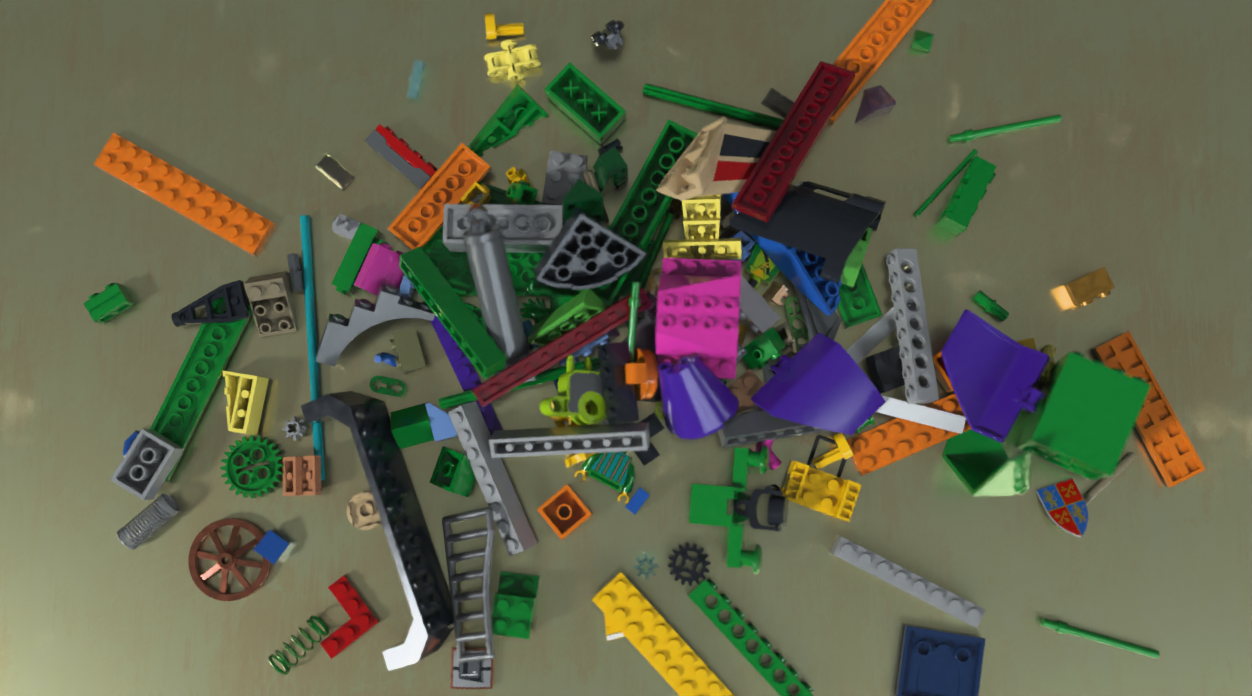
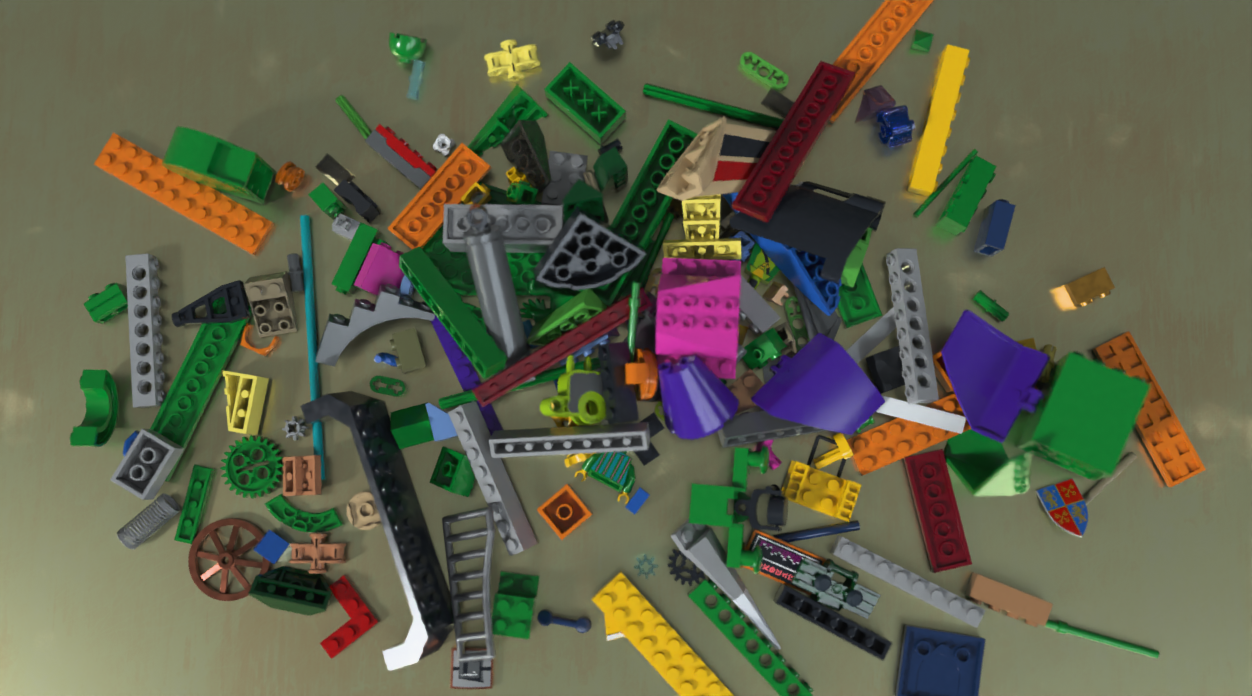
green piece [269,615,329,675] -> none
yellow piece [485,13,524,40] -> none
green bar [949,114,1061,143] -> none
none -> green brick [70,369,119,447]
none -> light grey brick [125,253,166,408]
none -> green brick [162,127,276,205]
none -> green tile [174,464,215,544]
none -> orange cap [240,323,279,357]
none -> dark green wedge [248,566,333,616]
none -> green tile [265,494,344,532]
none -> orange wheel [275,161,305,192]
none -> nougat axle [289,533,347,573]
none -> green brick [308,182,348,220]
none -> black brick [334,179,380,224]
none -> bright green axle [335,95,372,139]
none -> green cylinder [389,32,427,63]
none -> white plate [433,134,455,156]
none -> clear smoke wedge [500,120,552,193]
none -> dark blue bar [537,609,592,633]
none -> light grey plate [671,518,781,649]
none -> bright green beam [740,52,789,91]
none -> tile [743,529,826,595]
none -> dark blue piece [772,520,860,543]
none -> black brick [773,584,892,661]
none -> piece [791,557,881,619]
none -> clear blue brick [875,105,915,148]
none -> dark red plate [903,449,972,573]
none -> yellow brick [906,44,970,197]
none -> medium nougat brick [964,572,1053,628]
none -> dark blue brick [974,199,1016,257]

